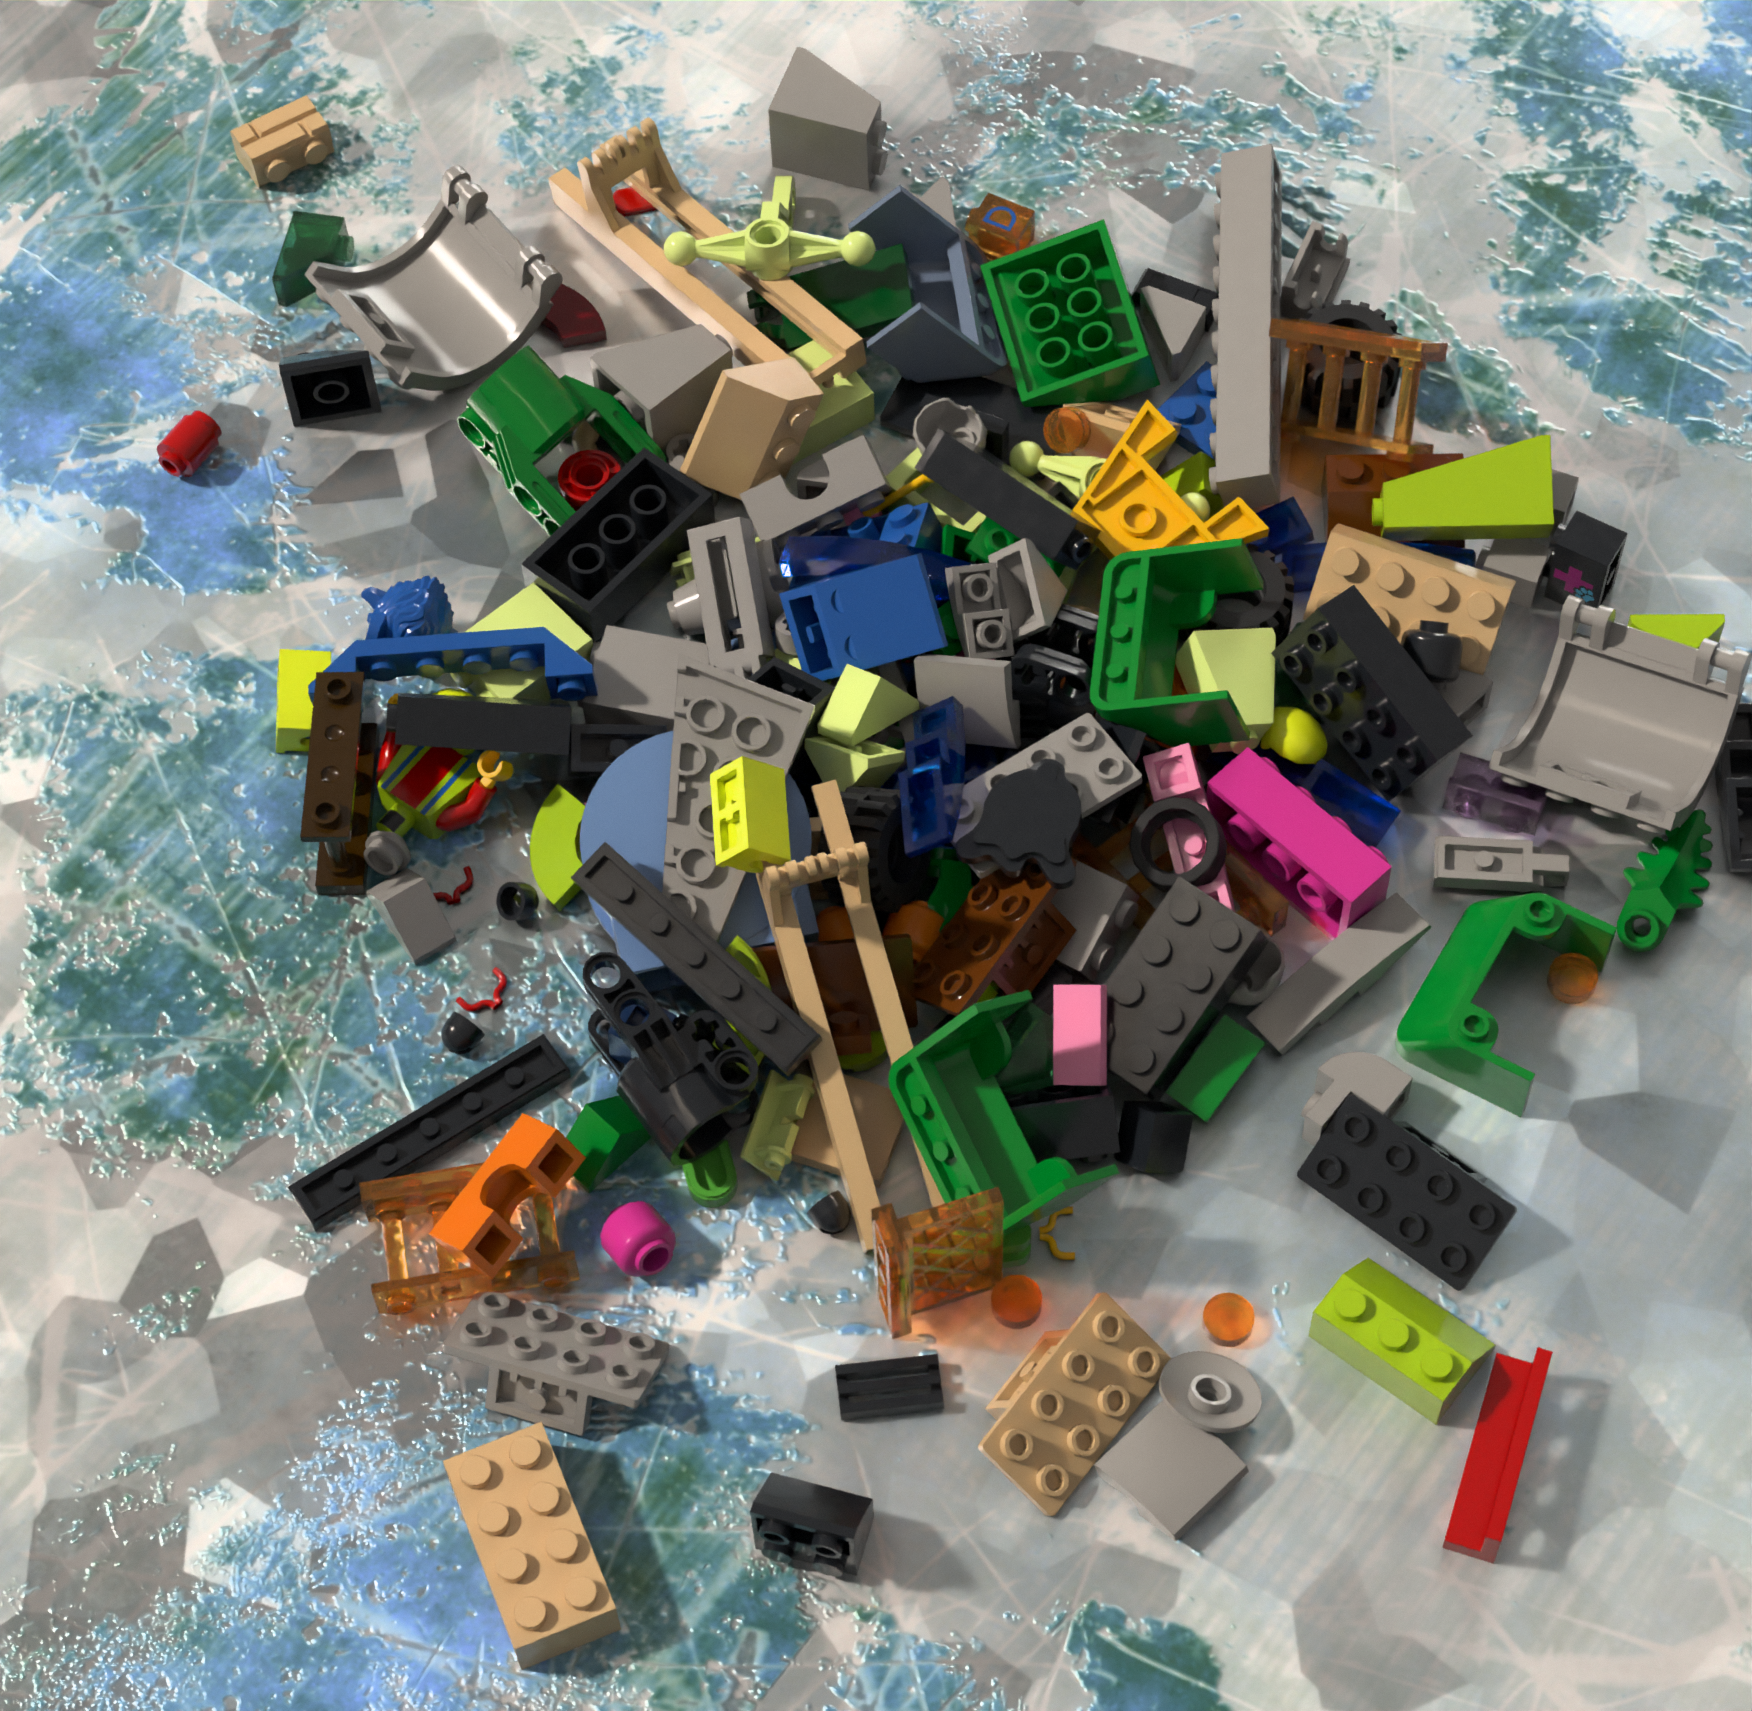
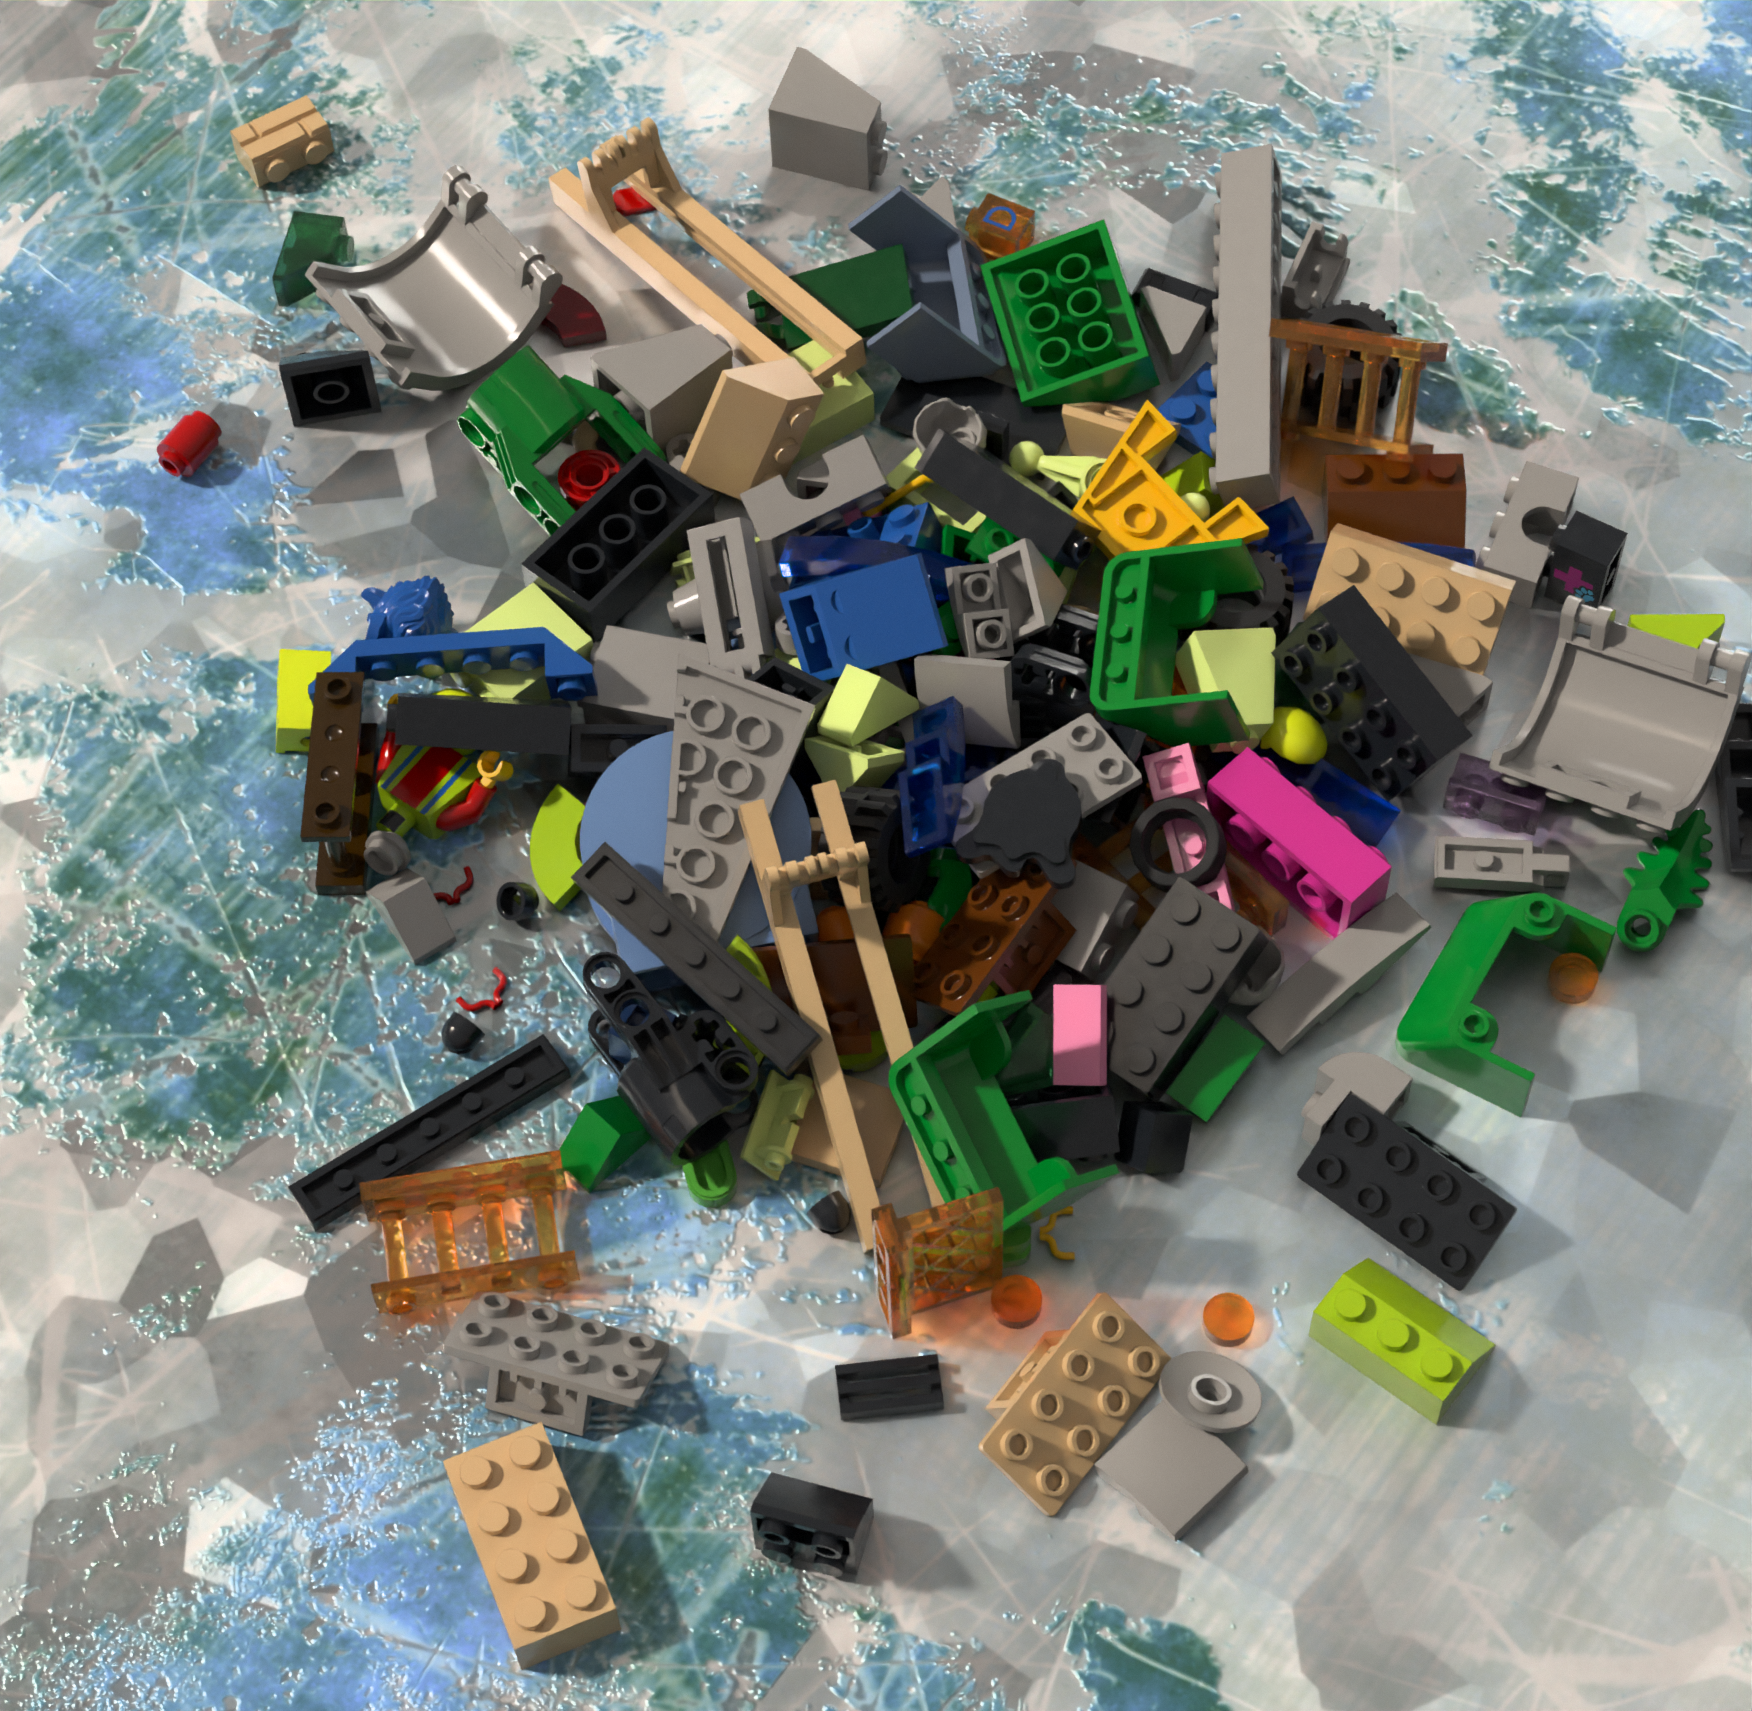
orange arch [429,1113,586,1279] -> none
dark pink head [600,1201,676,1277] -> none
yellowish green piece [663,176,876,281] -> none
neon yellow hinge [710,756,791,873] -> none
clear orange tile [1043,407,1091,454] -> none
lime slope [1372,435,1554,541] -> none
black head [1401,620,1463,690] -> none
red fence [1442,1347,1553,1564] -> none

